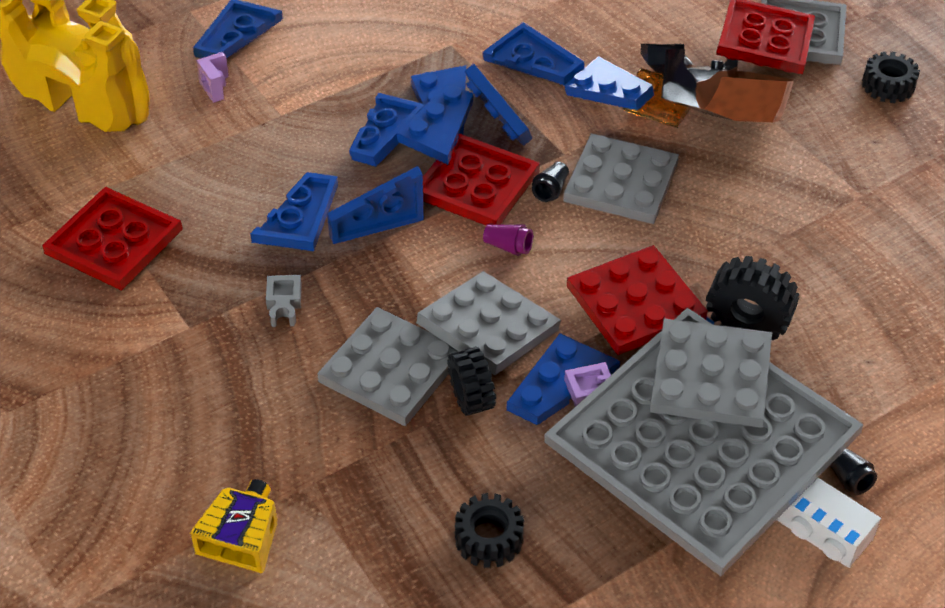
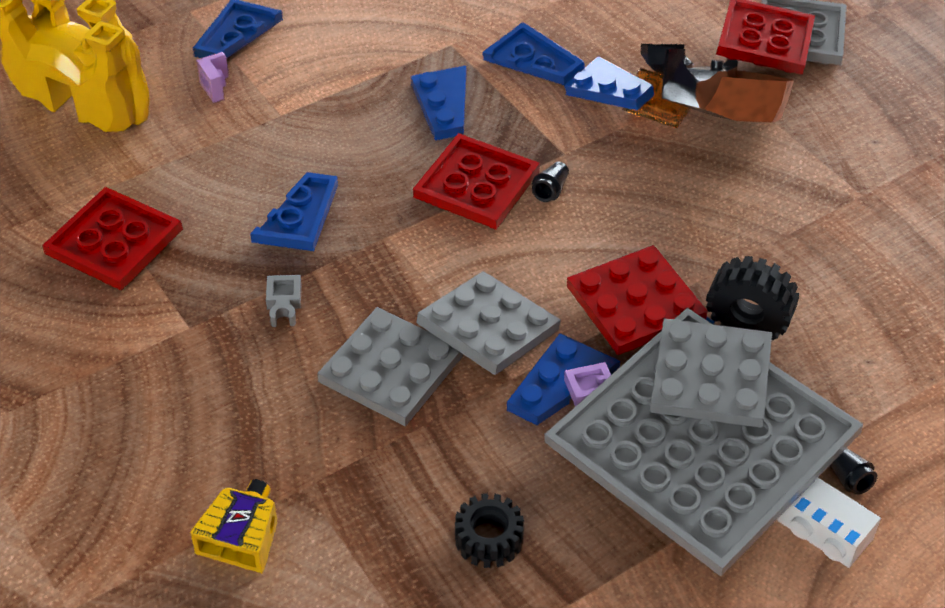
blue wing [327,166,424,244] -> none
blue wing [349,93,426,167] -> none
blue wing [397,83,473,165] -> none
black tyre [447,347,496,416] -> none
blue wing [465,64,533,146] -> none
magenta cone [483,224,534,256] -> none
light grey plate [563,133,679,224] -> none
black tyre [862,51,920,103] -> none

